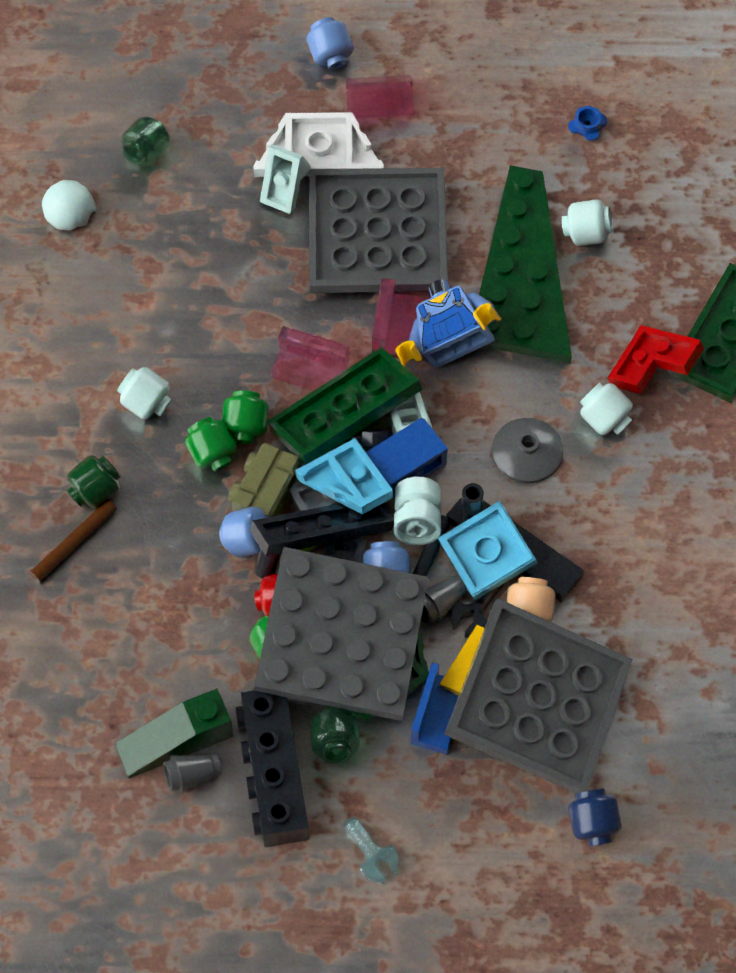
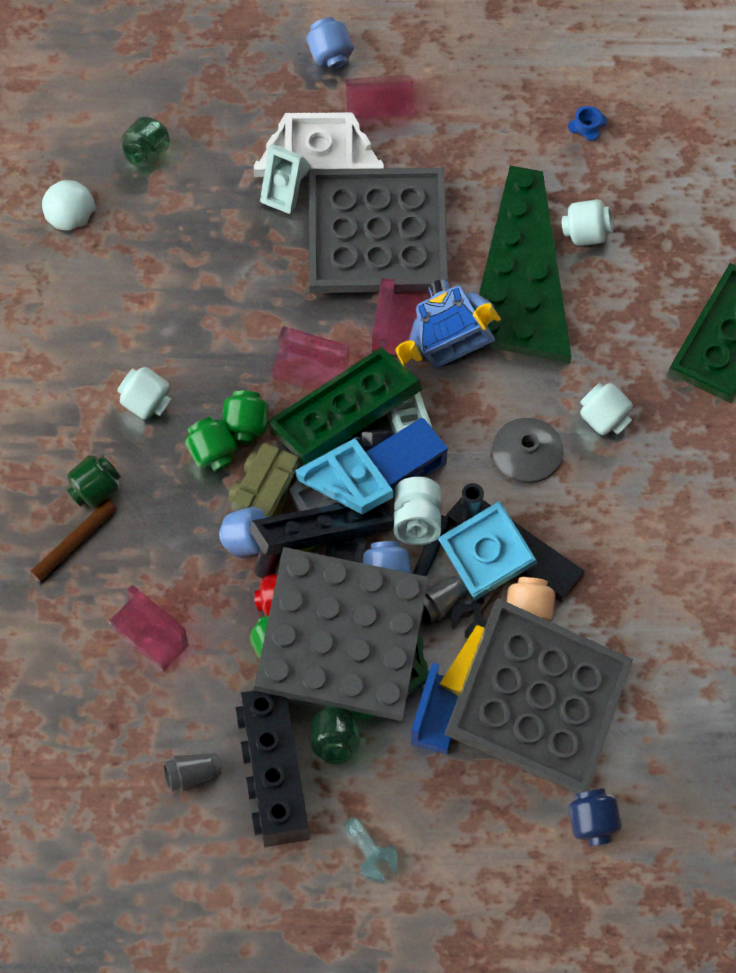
slope [115,688,234,778] -> none
red plate [607,325,704,394] -> none
none -> clear pink panel [109,585,189,672]

